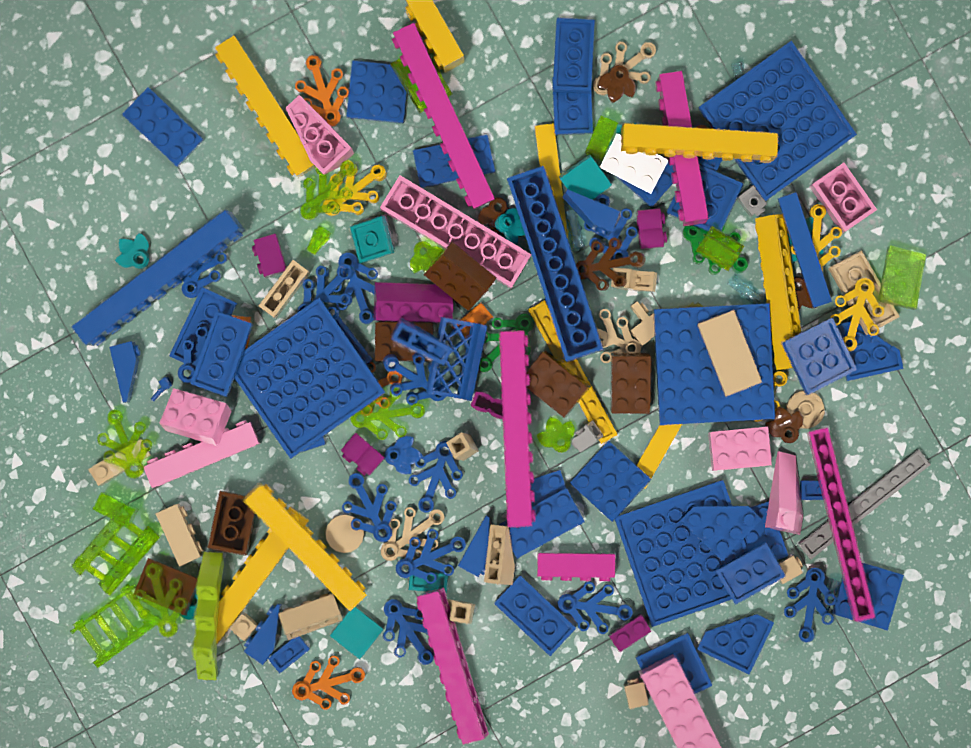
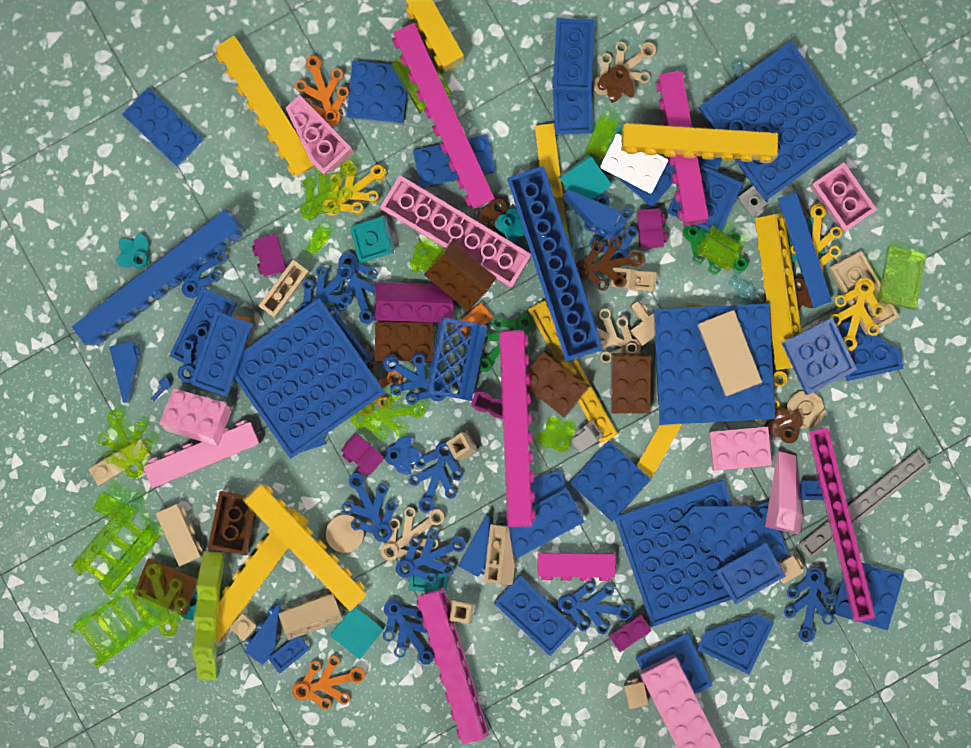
blue slope [391,318,453,365] -> none

